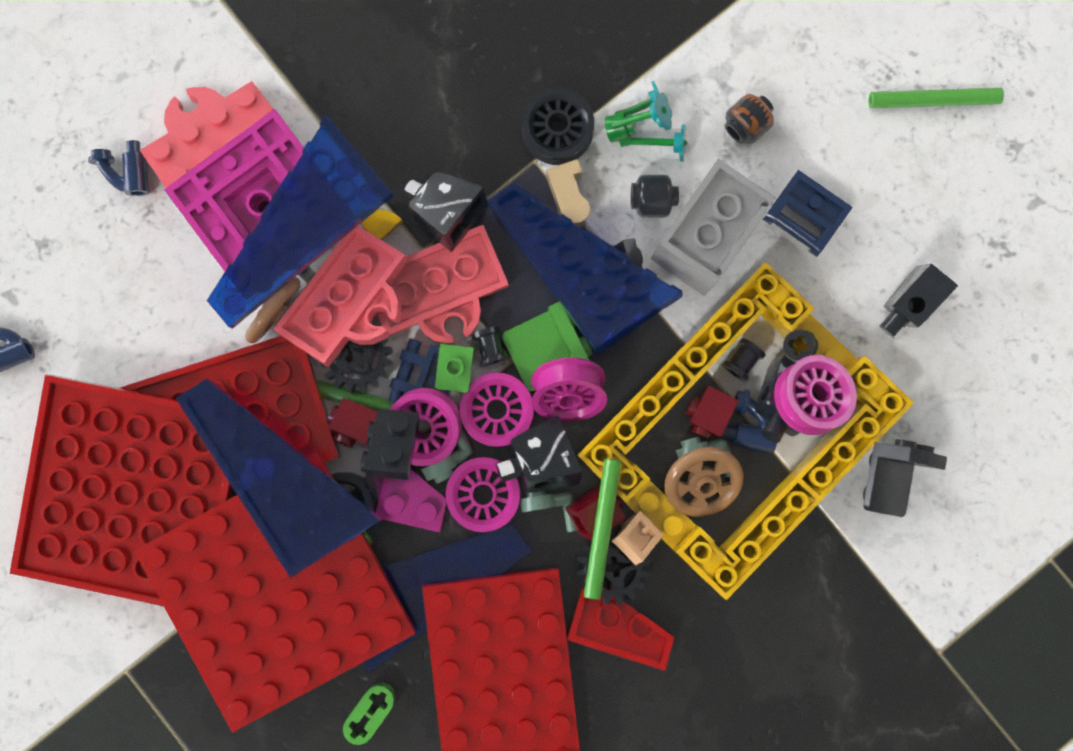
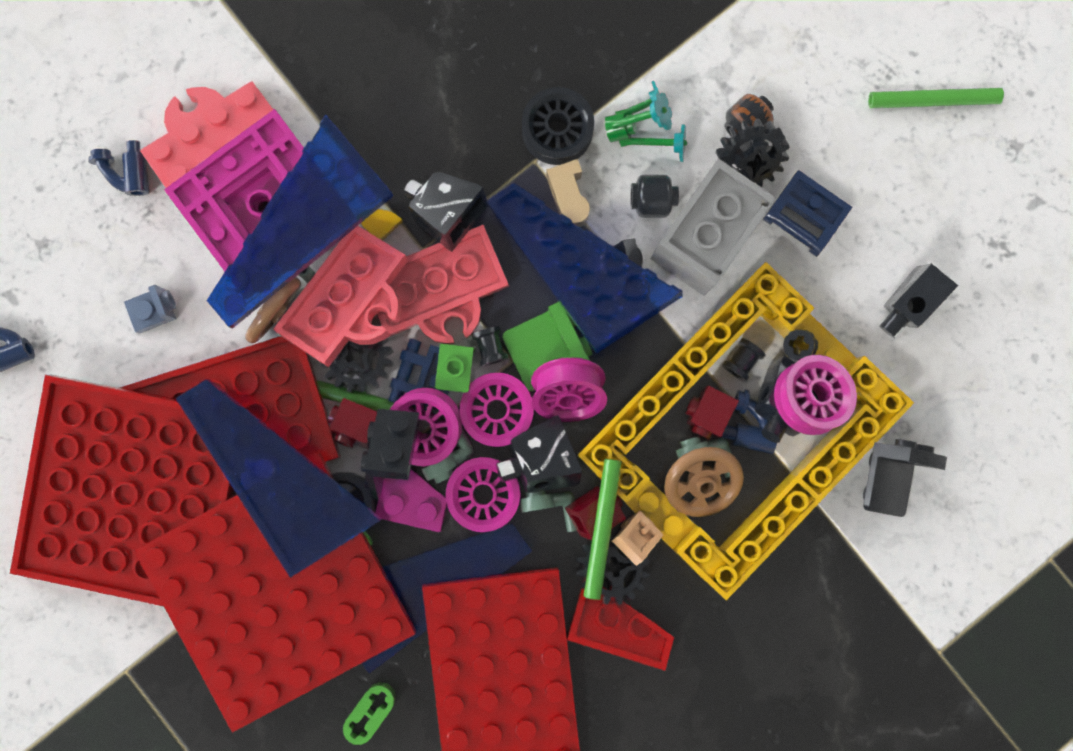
none -> sand blue bracket [124,284,176,334]
none -> black gear [715,119,790,187]

